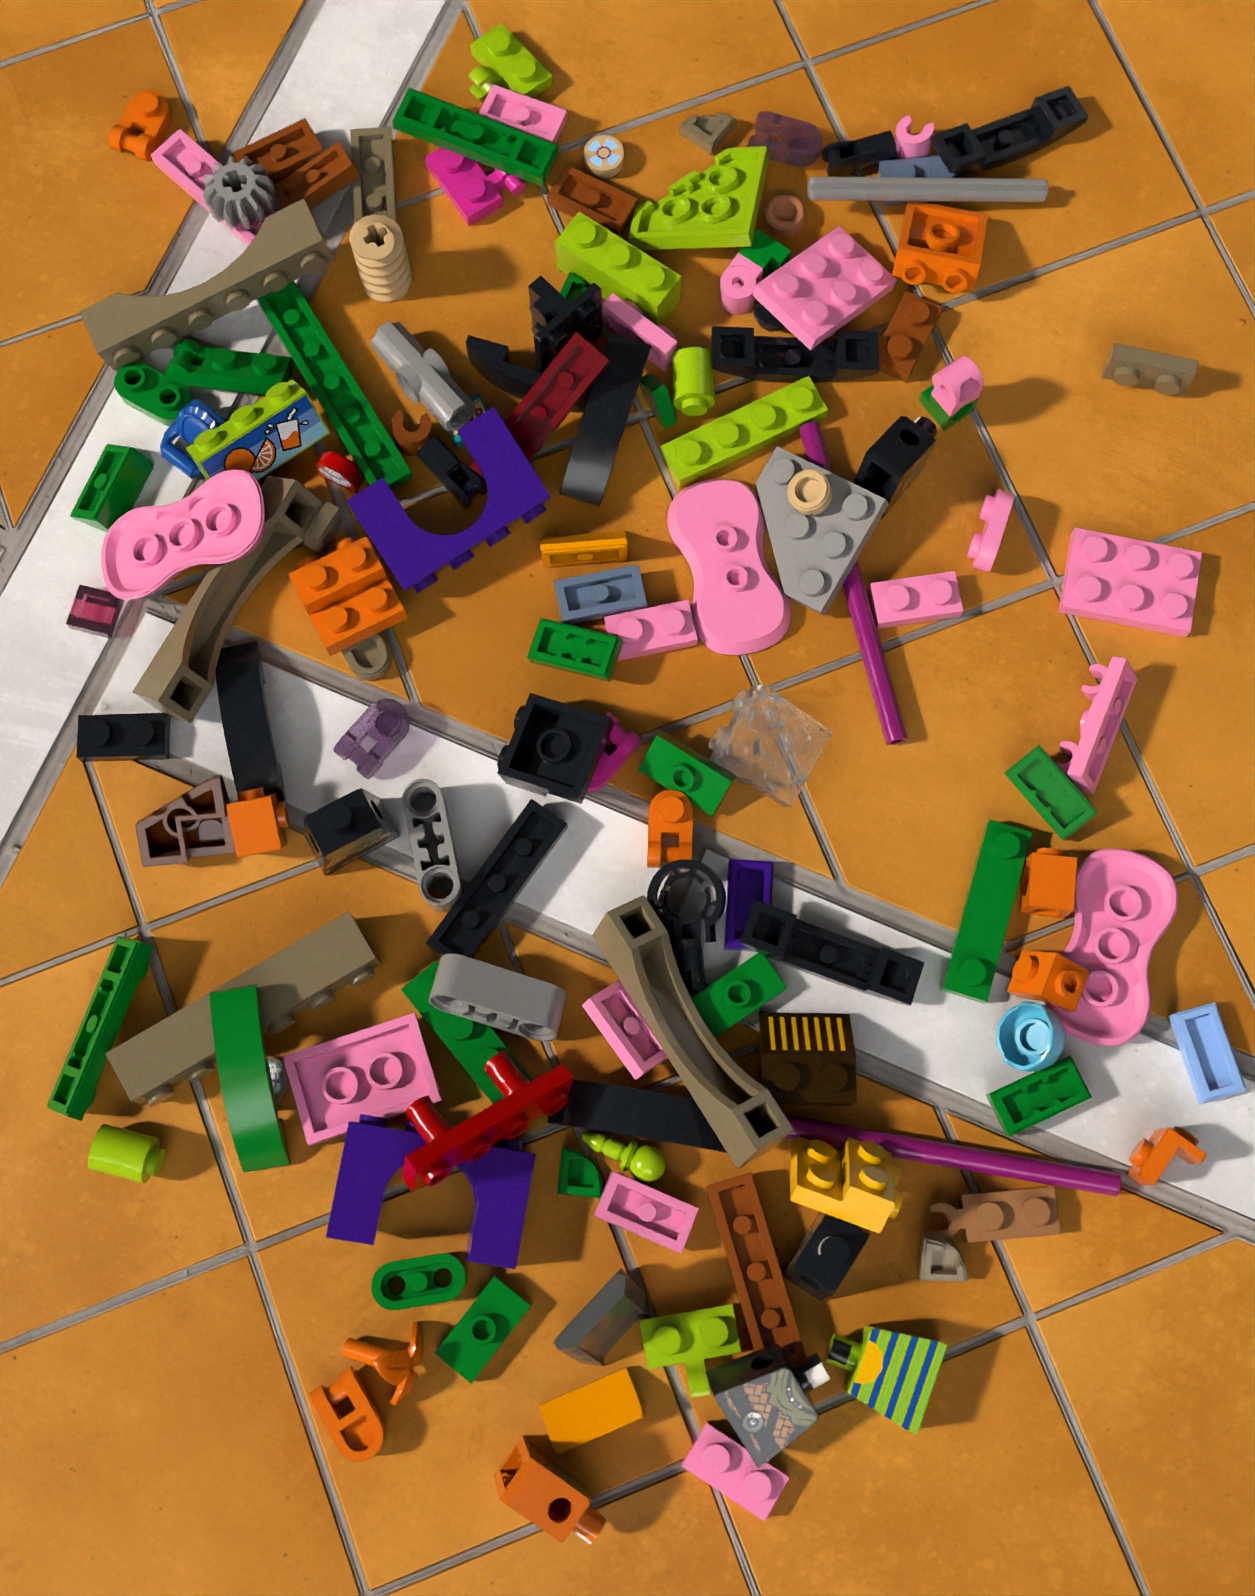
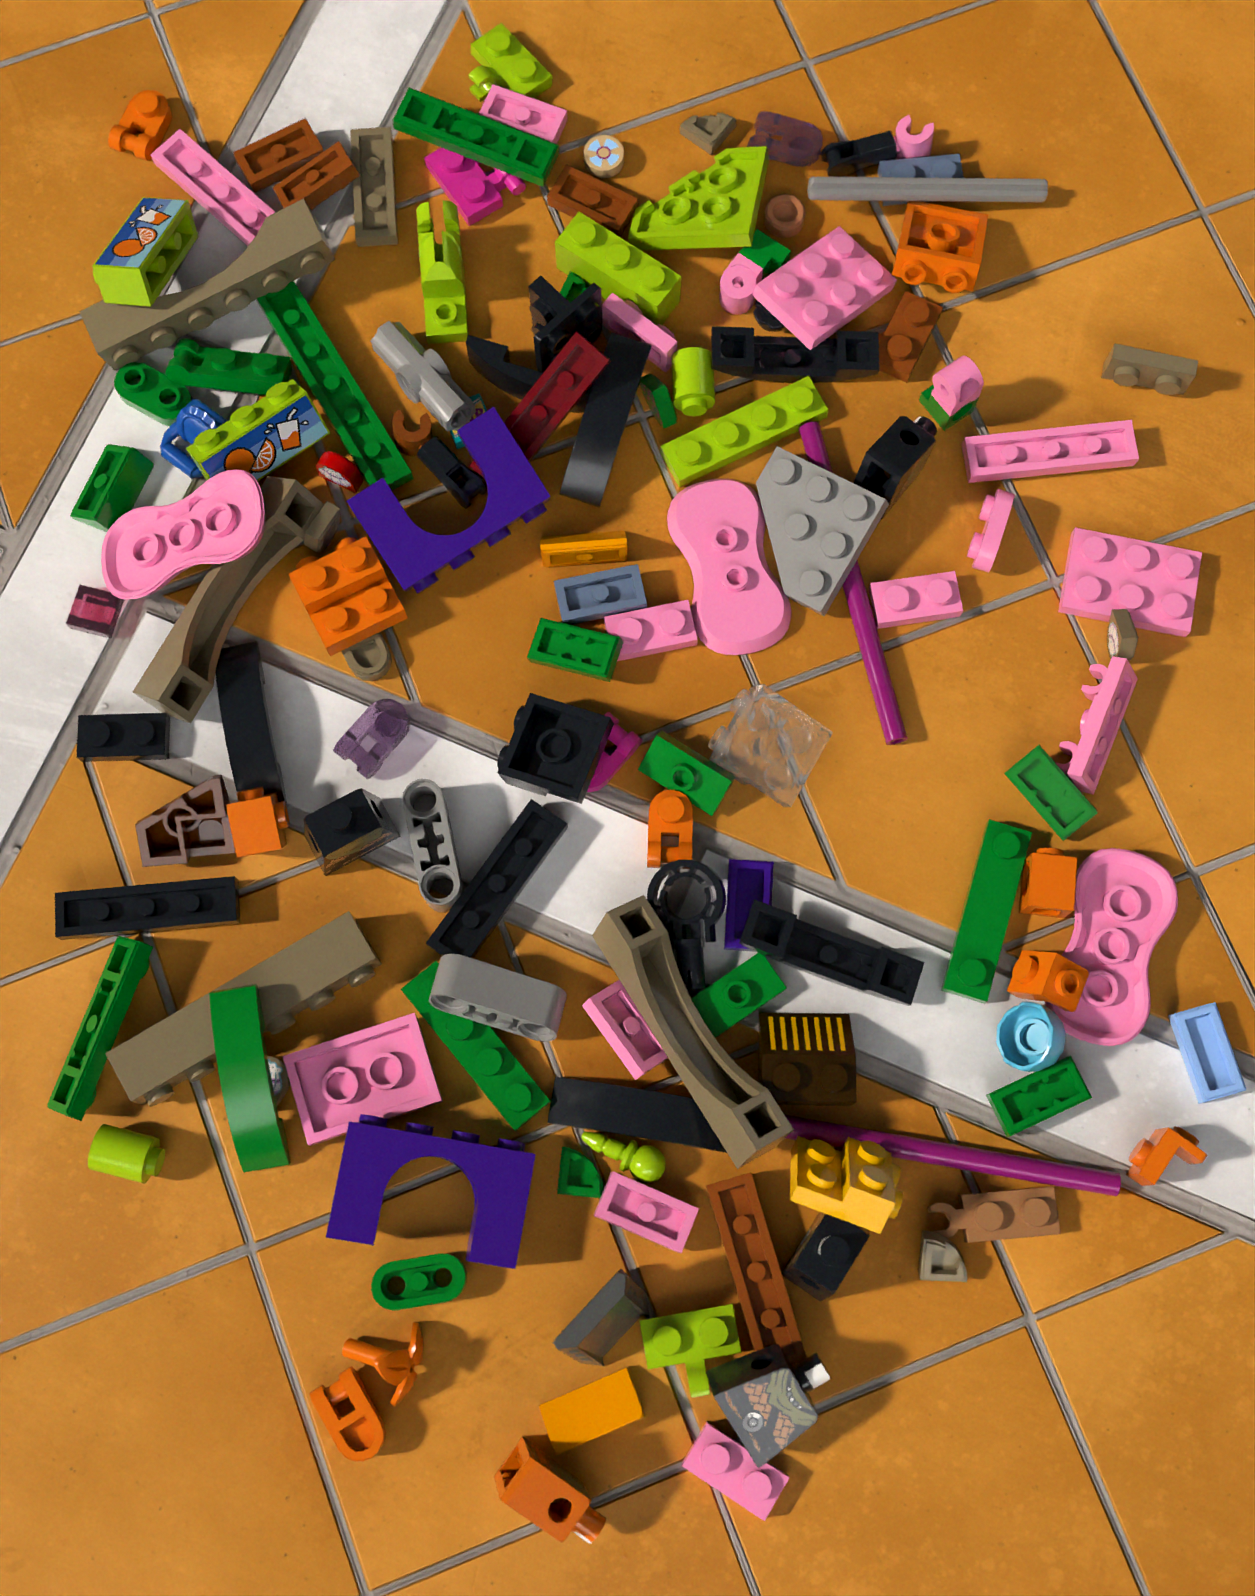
light grey gear [203,155,275,230] -> none
tan piece [349,215,412,303] -> none
red plate [402,1051,574,1192] -> none
green plate [435,1275,532,1384] -> none
tan tile [787,469,833,516] -> none
torso [824,1325,947,1435] -> none
black slope [930,86,1089,174] -> none
none -> black plate [55,876,240,940]
none -> lime brick [92,197,198,307]
none -> lime plate [416,201,468,344]
none -> bright pink plate [962,420,1139,483]
none -> dark tan tile [1107,609,1139,661]

